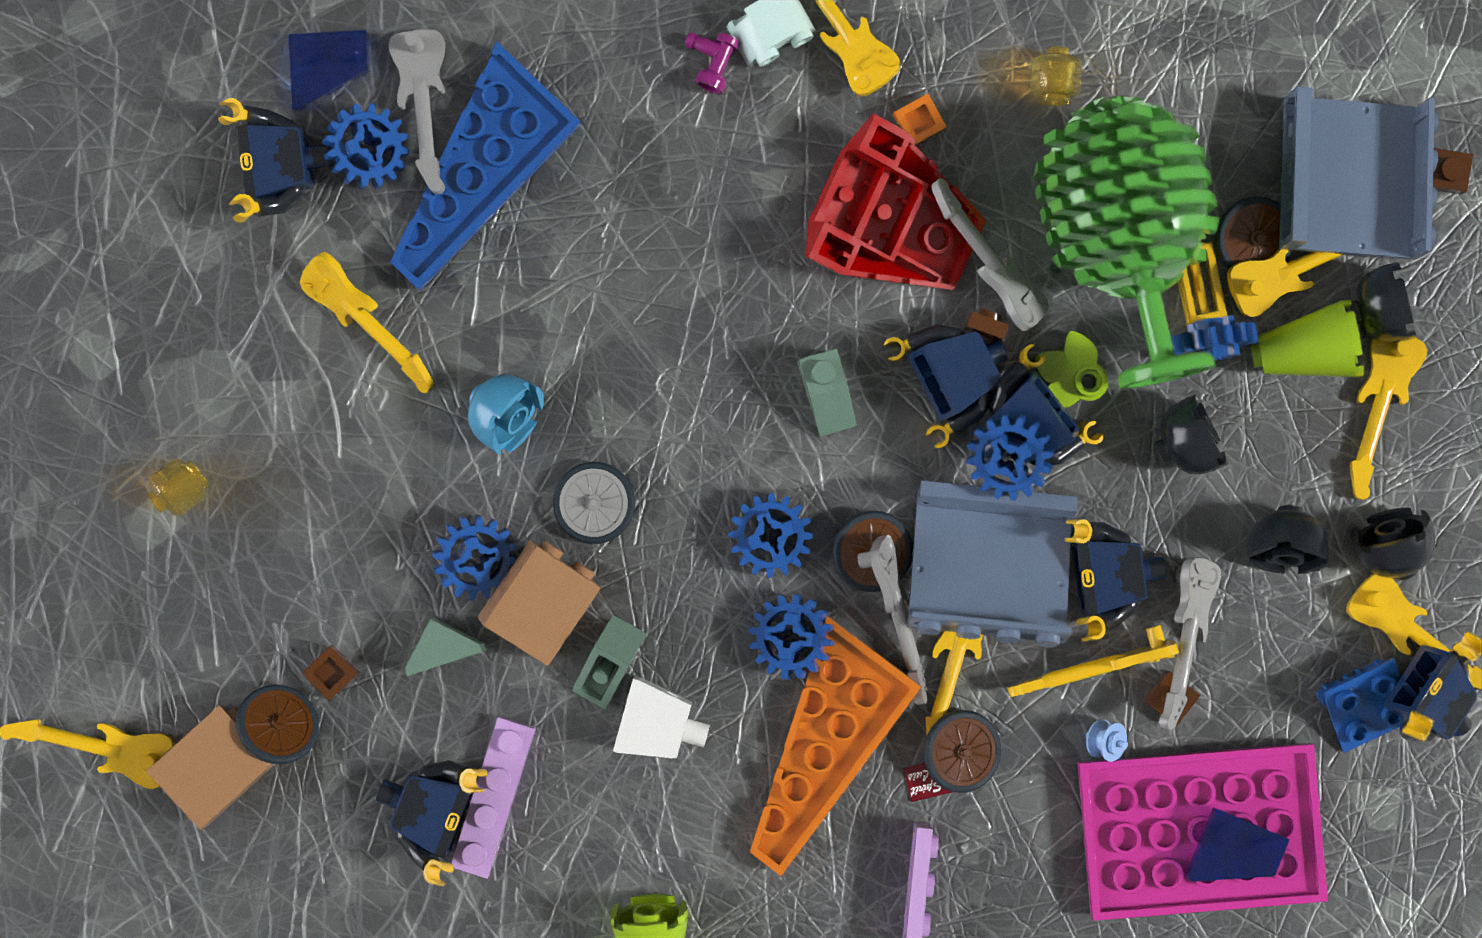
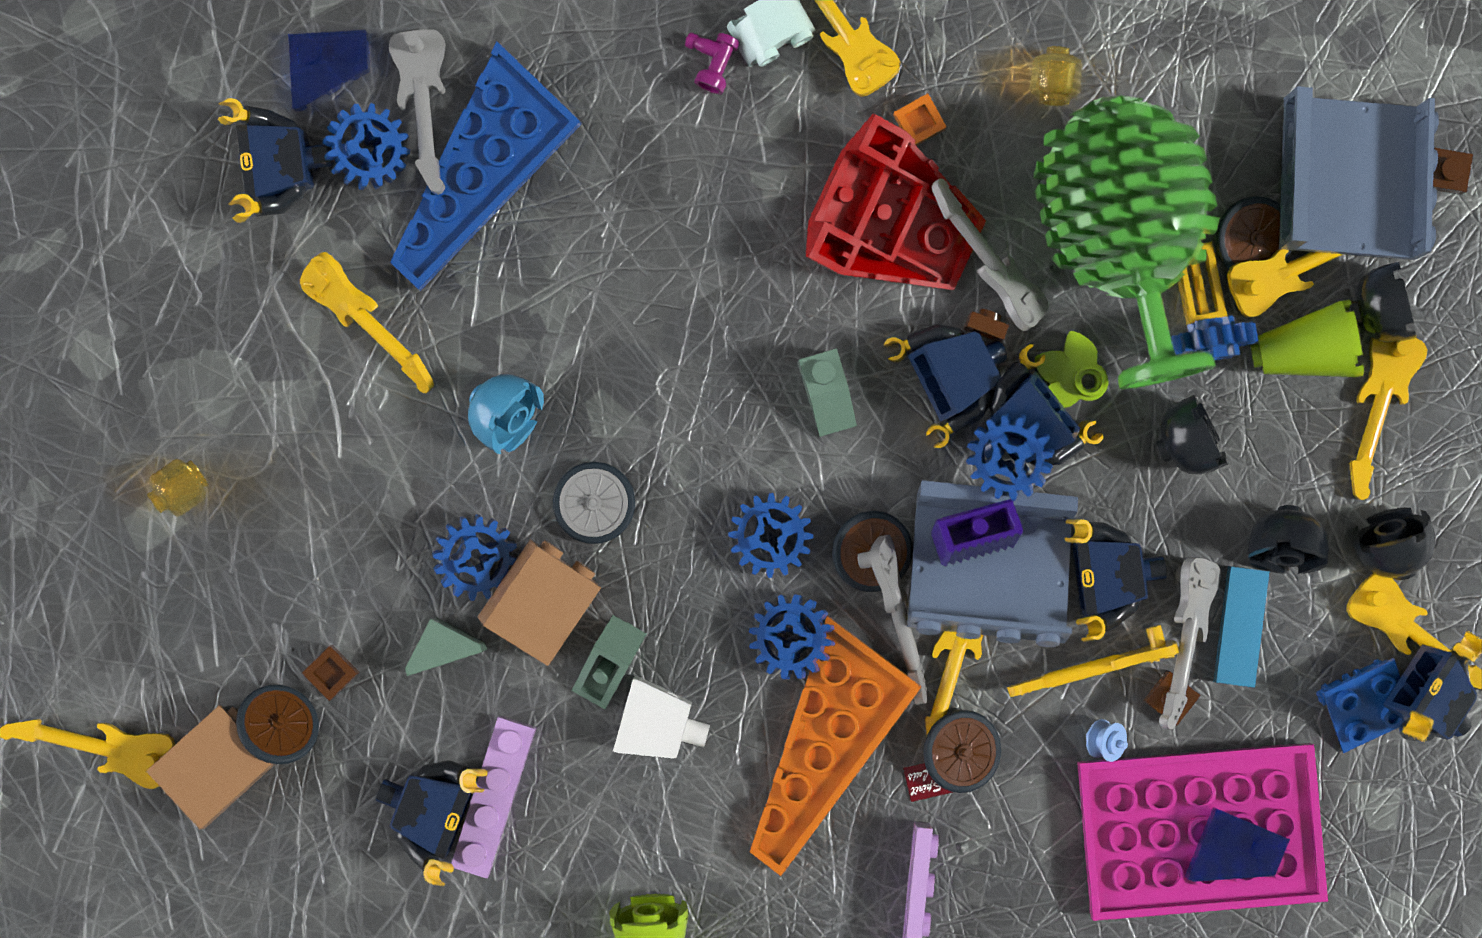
none -> dark purple brick [931,499,1023,567]
none -> dark azure tile [1213,566,1270,688]

